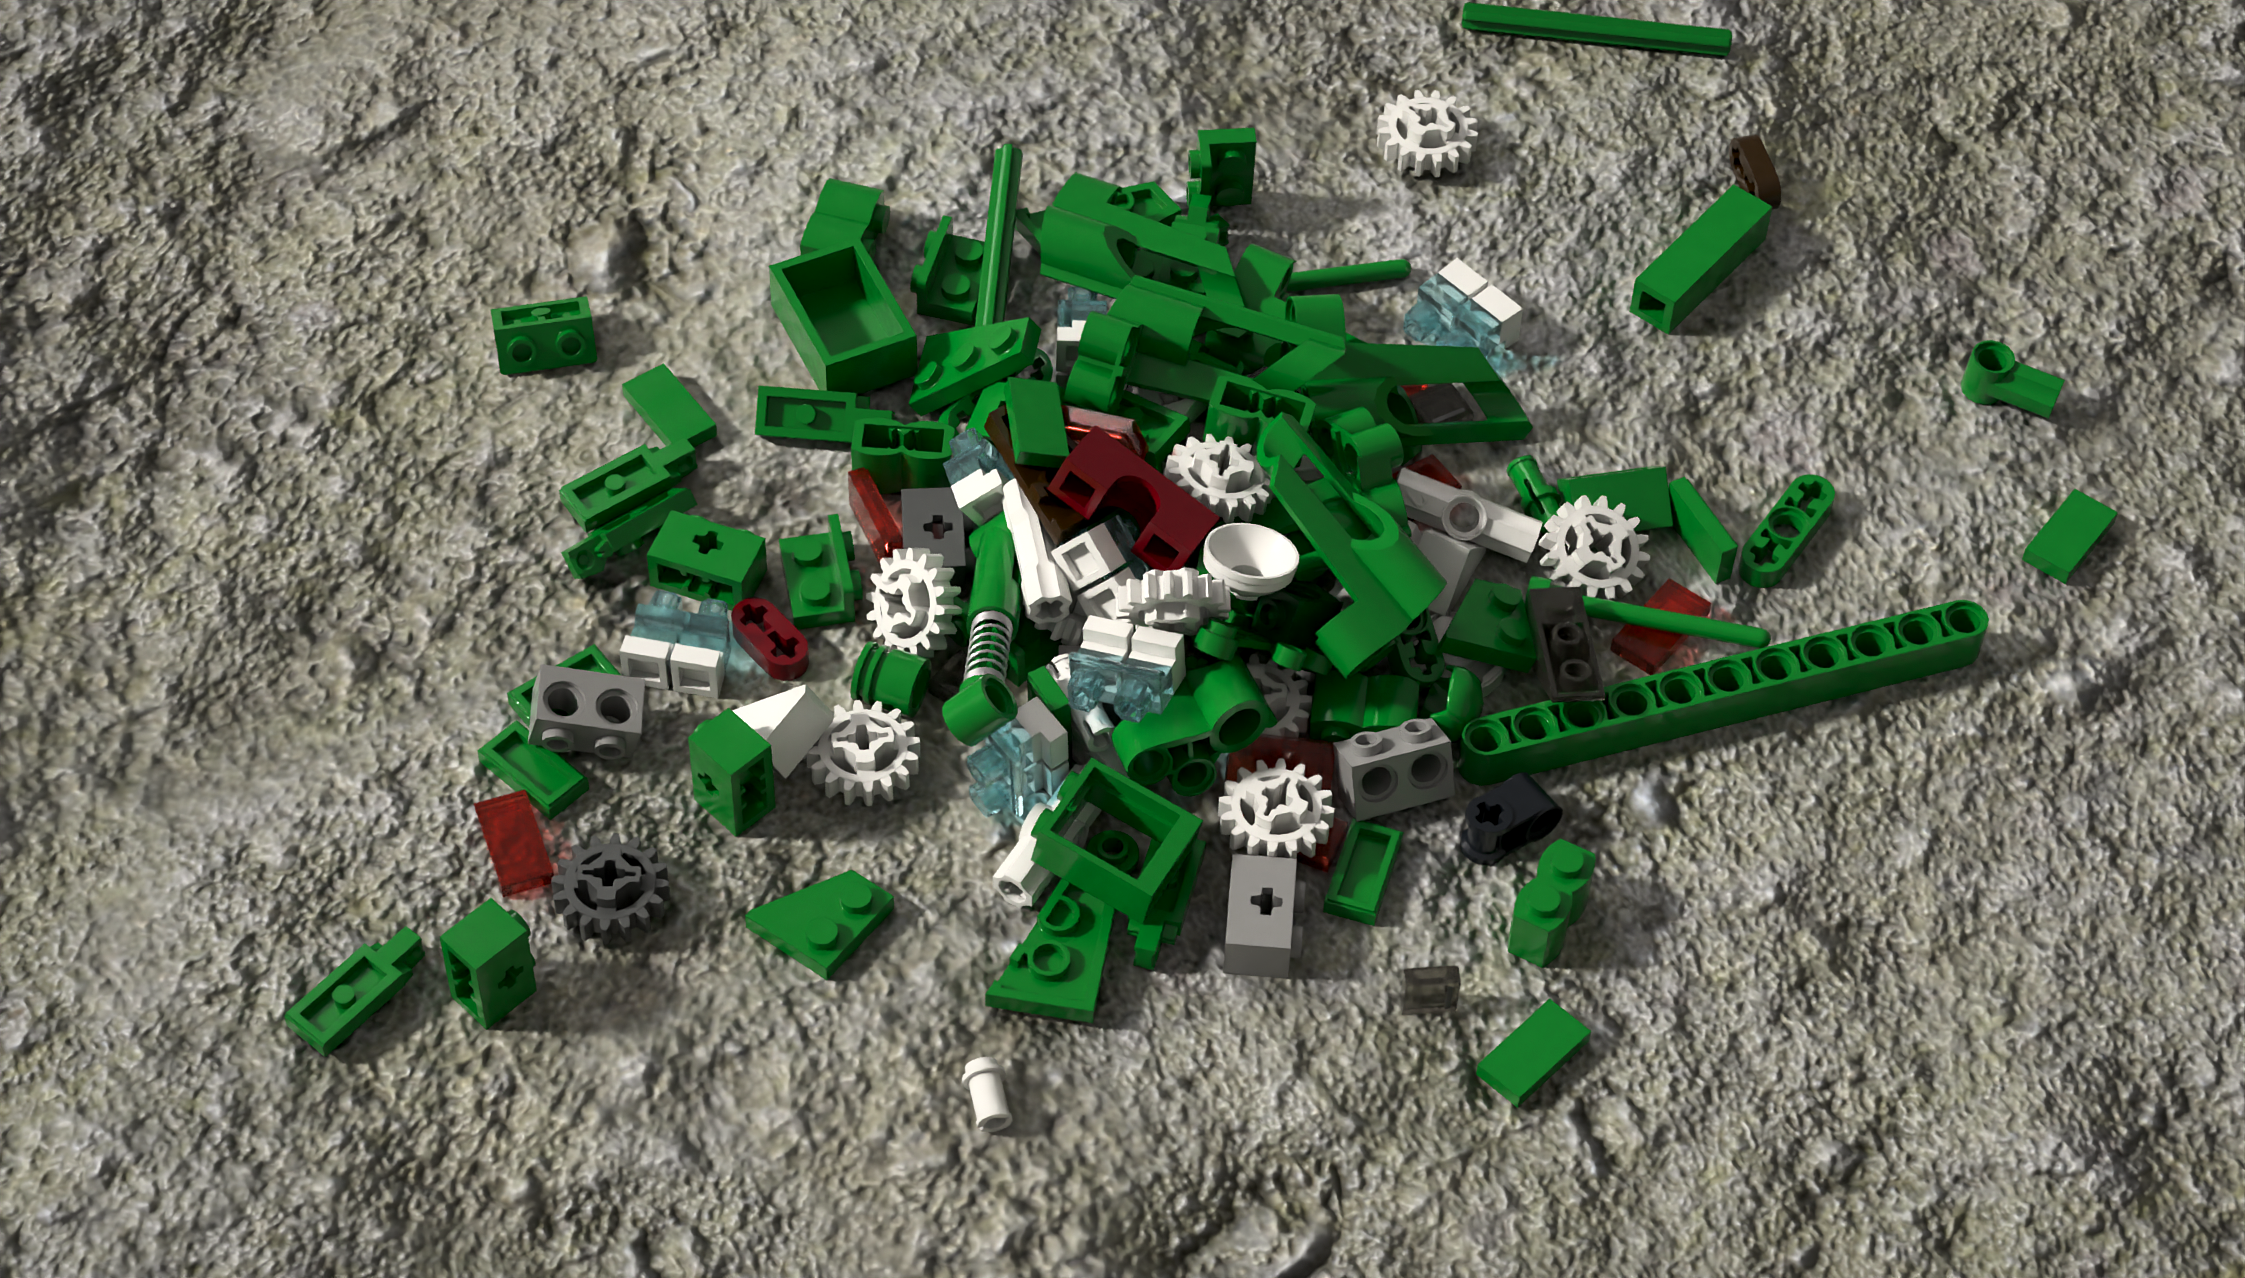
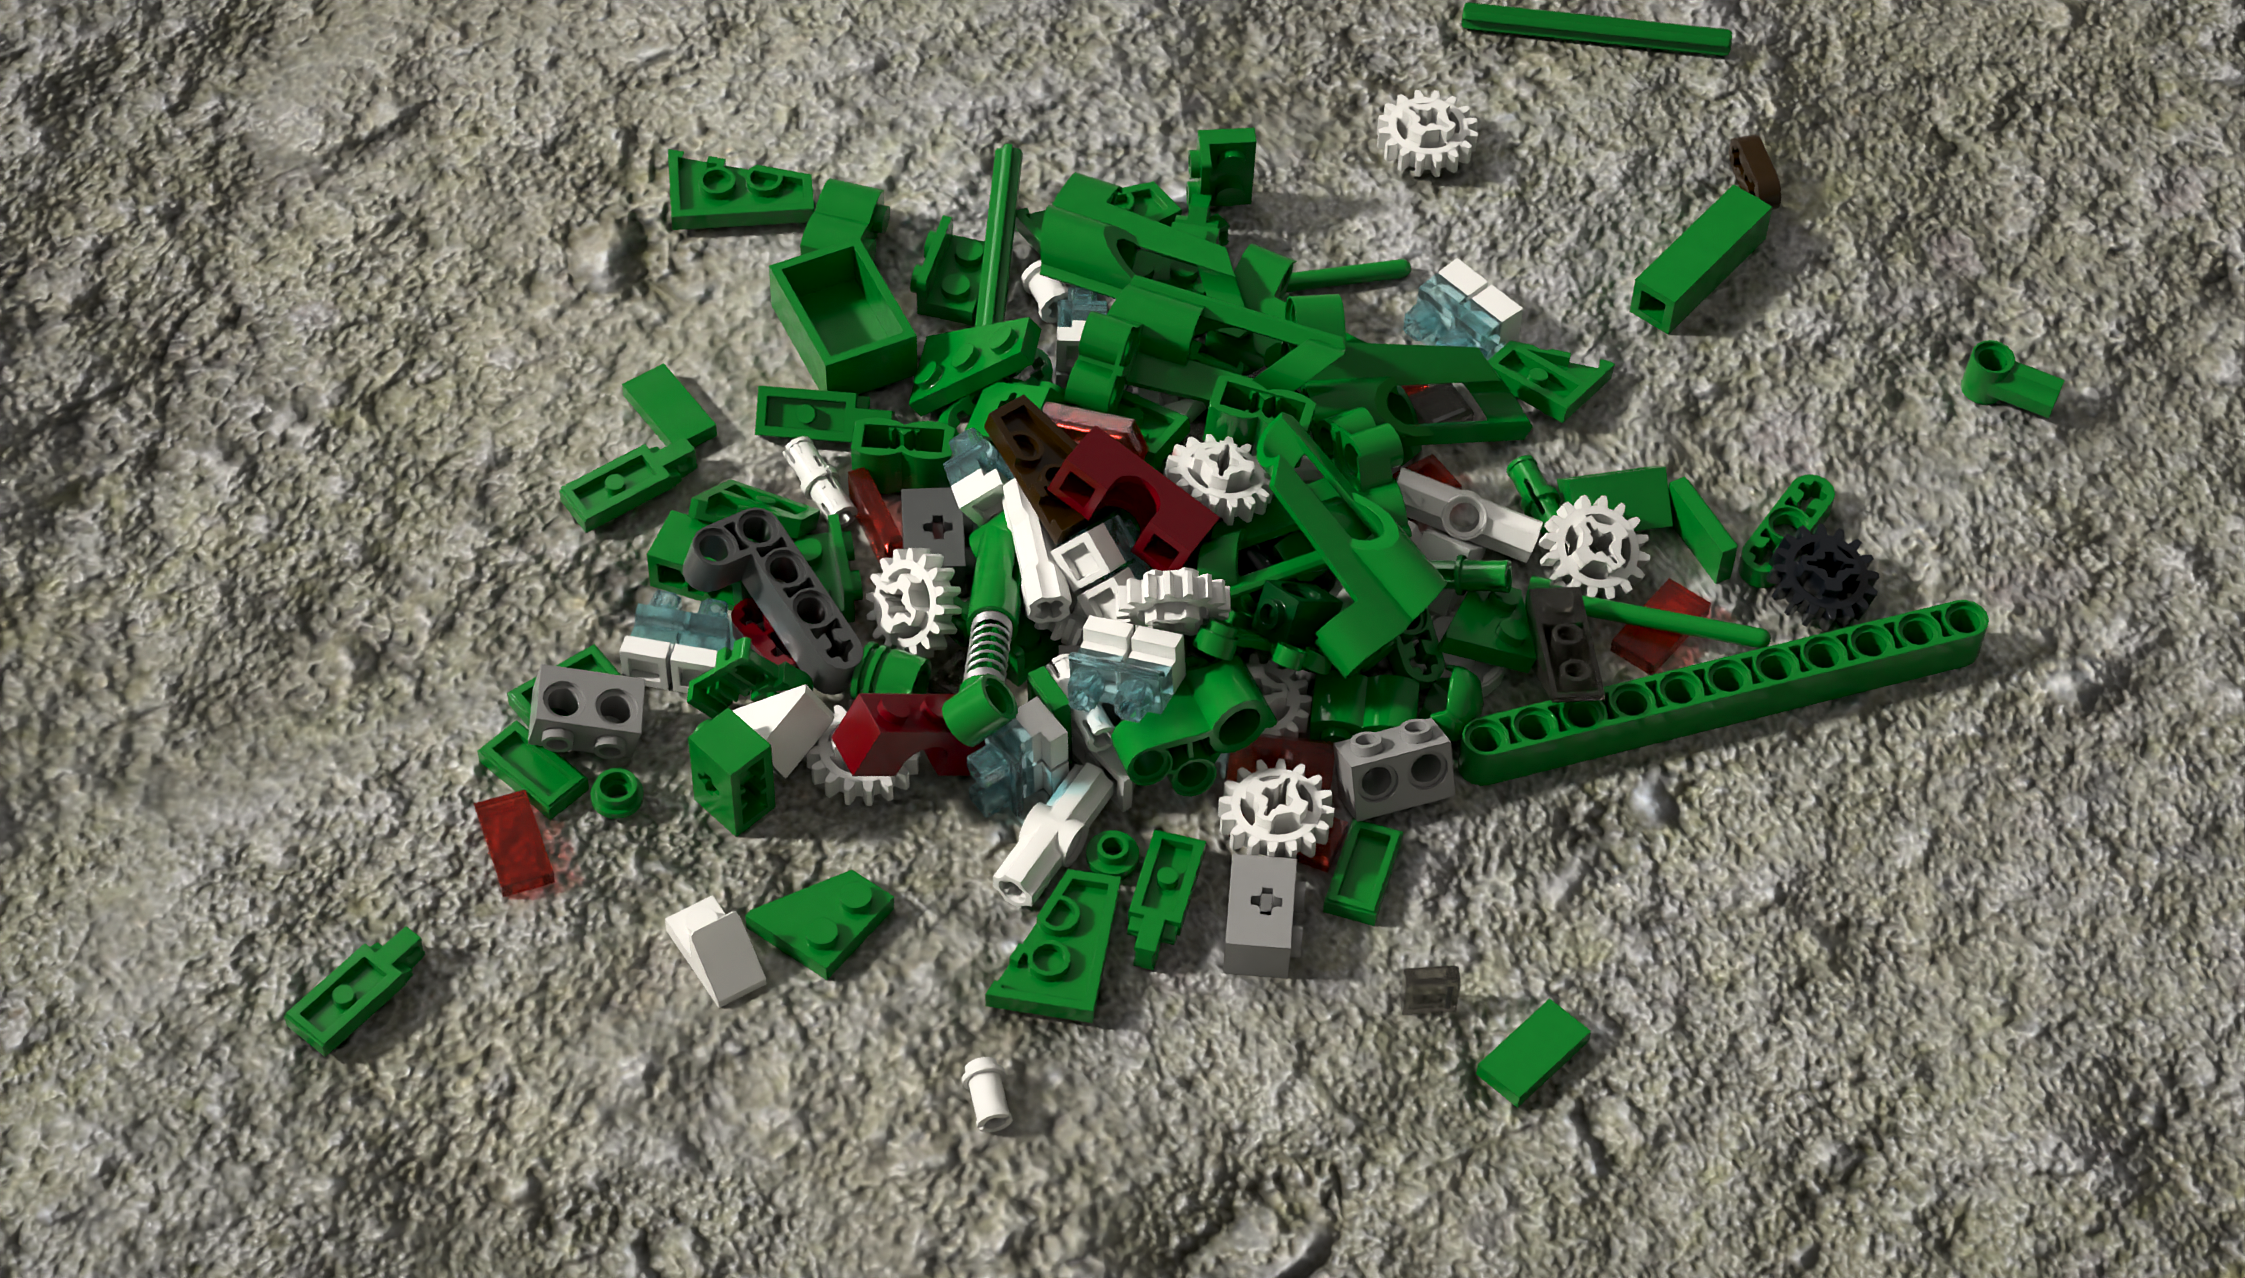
green brick [440,898,537,1030] -> none
green bracket [490,296,597,375] -> none
dark grey gear [551,833,670,944] -> none
green hinge [561,488,698,579] -> none
green tile [1004,377,1069,469] -> none
green window [1030,757,1203,924] -> none
white piece [1203,523,1299,601] -> none
black piece [1460,772,1563,865] -> none
green brick [1507,839,1596,968] -> none
green tile [2022,489,2118,584] -> none
none -> green plate [590,768,644,819]
none -> white slope [665,895,767,1008]
none -> green wing [668,149,814,230]
none -> dark grey beam [683,507,863,695]
none -> green piece [687,637,814,719]
none -> green wing [688,479,821,539]
none -> white pin [783,436,858,528]
none -> dark red arch [831,693,1008,776]
none -> white bush [1020,260,1079,323]
none -> green axle [1429,555,1513,596]
none -> green wing [1488,340,1615,423]
none -> black gear [1767,524,1879,631]

